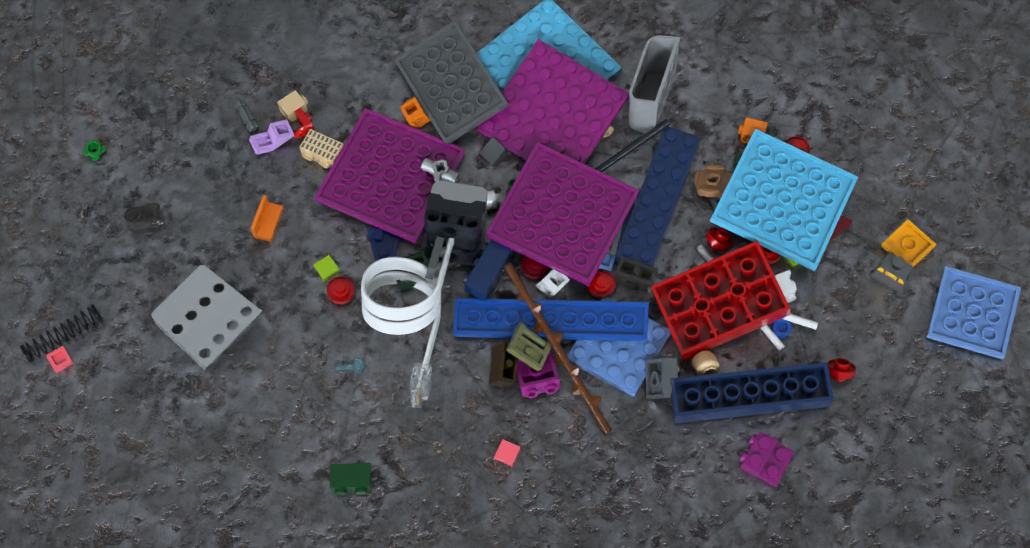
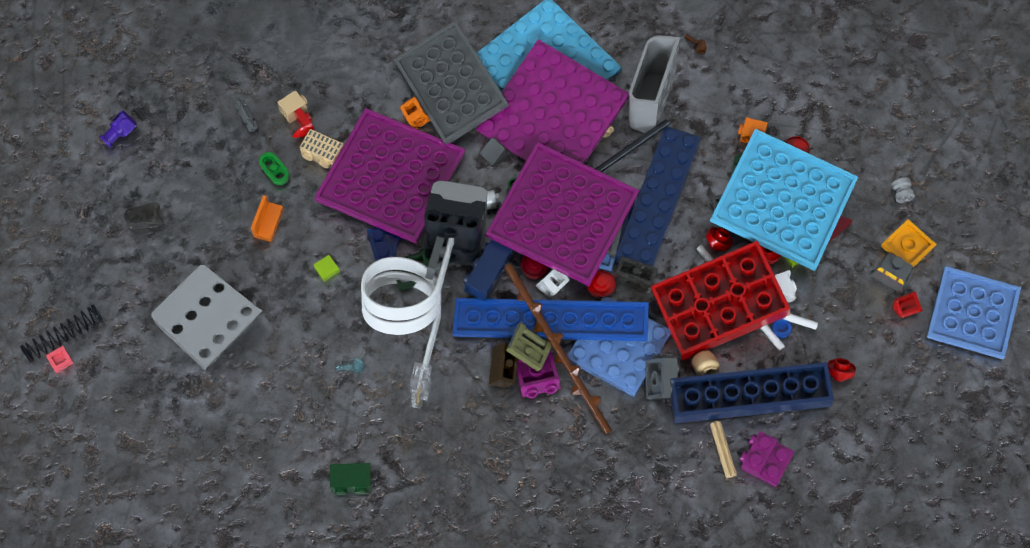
green plate [83,140,106,161] -> none
lavender slope [249,119,294,155] -> none
red plate [326,276,355,305] -> none
light grey axle [421,158,460,183] -> none
coral tile [494,439,521,467] -> none
medium nougat plate [694,165,732,198] -> none
none -> dark purple connector [99,110,137,148]
none -> green plate [259,152,290,185]
none -> reddish brown hand [685,34,707,54]
none -> tan axle [710,421,736,478]
none -> light grey wheel [892,178,915,203]
none -> red plate [893,291,923,318]

